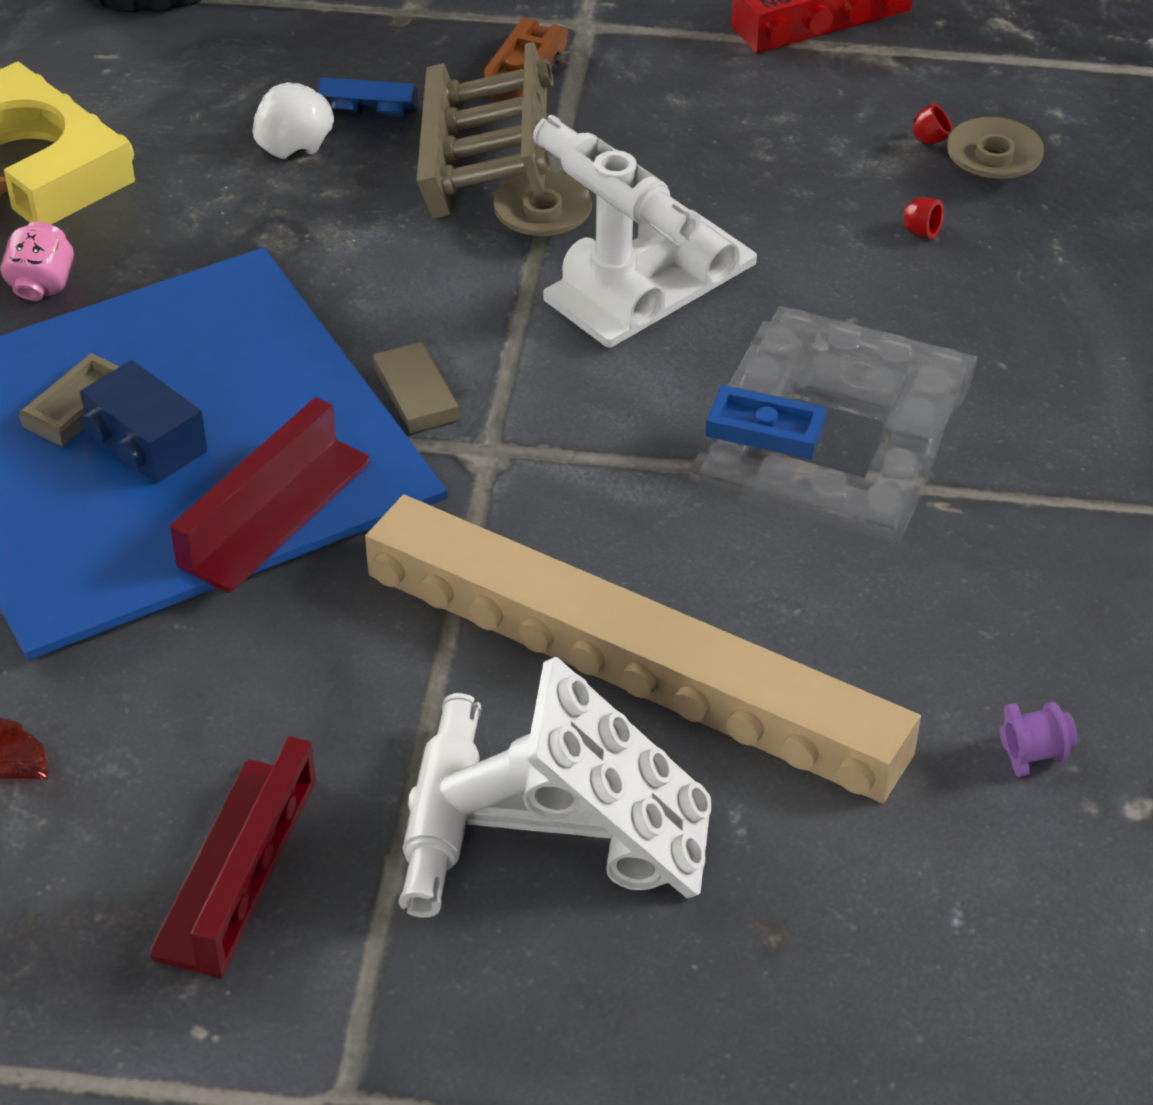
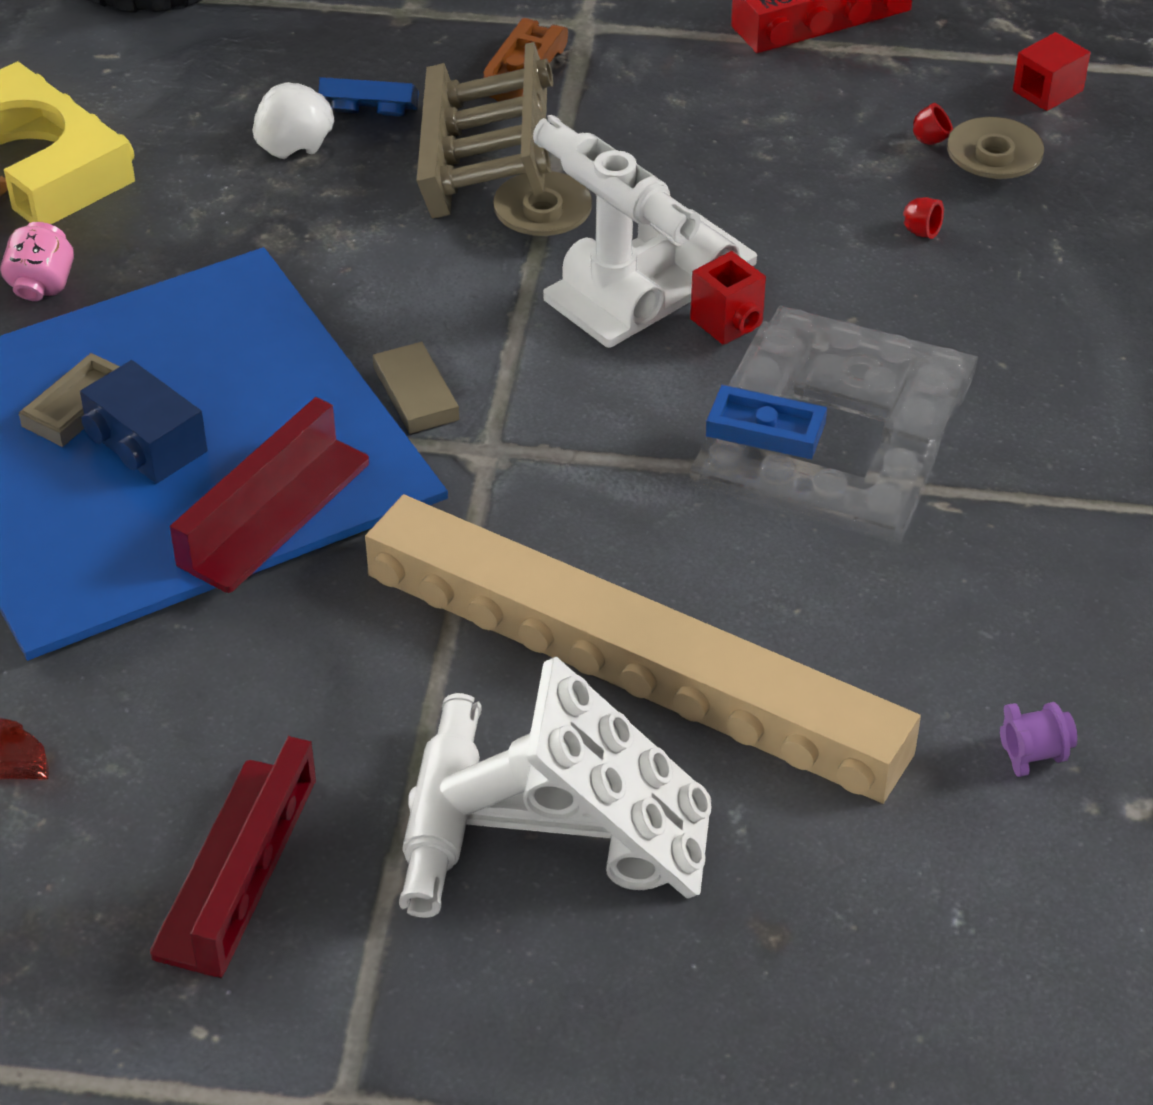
none -> red brick [690,251,766,345]
none -> red brick [1012,32,1091,111]

